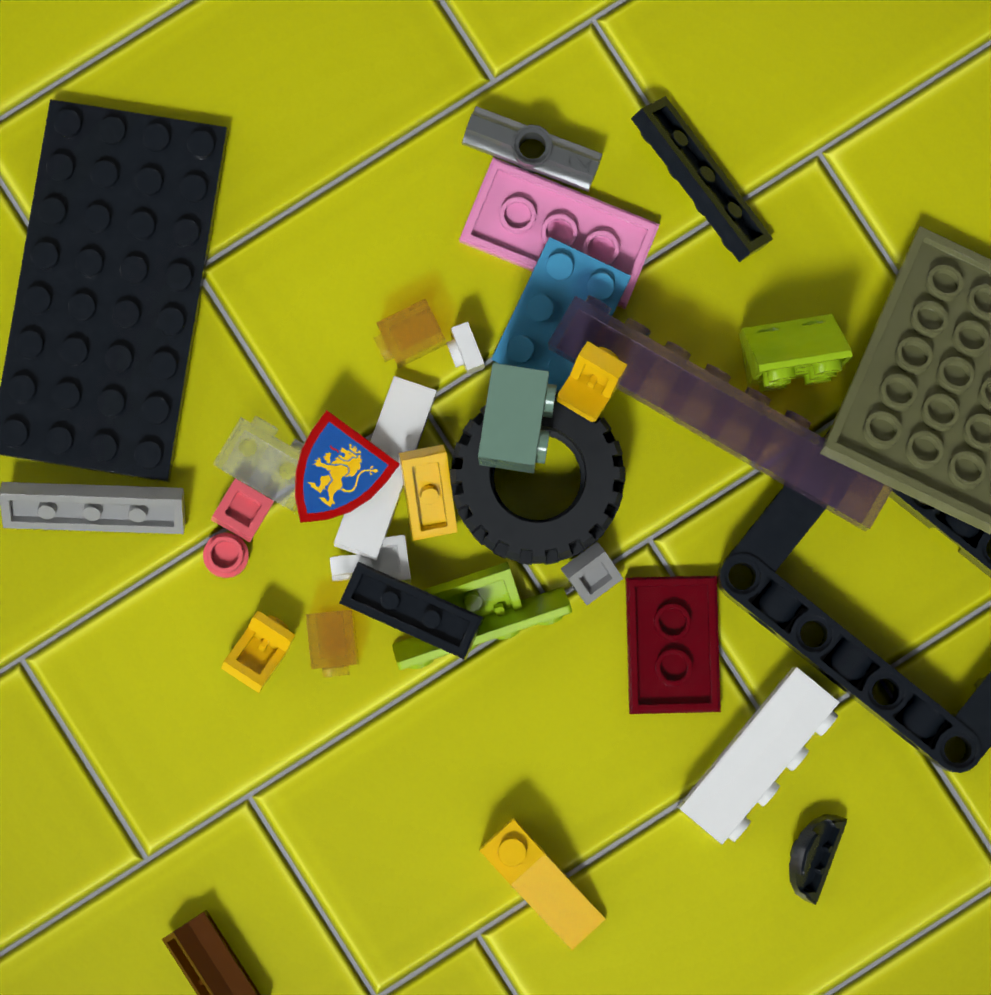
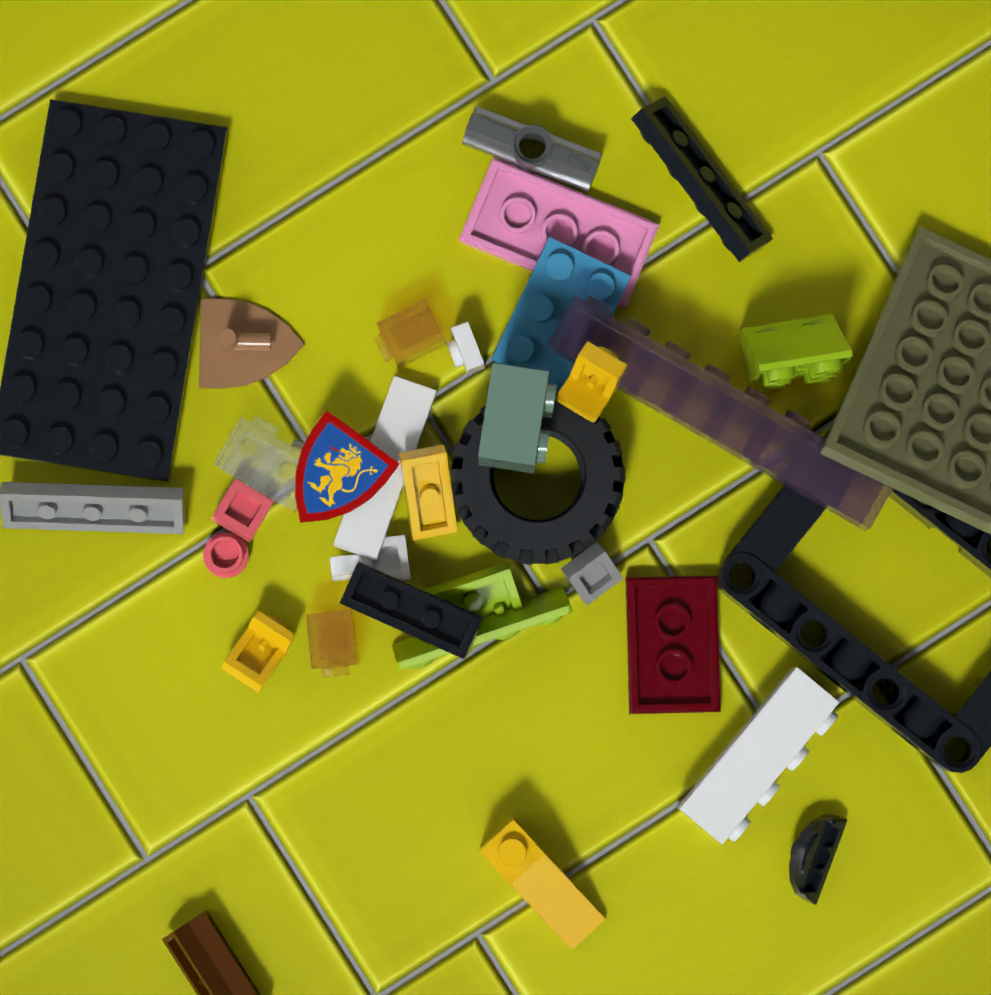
none -> medium nougat shield [199,299,304,389]

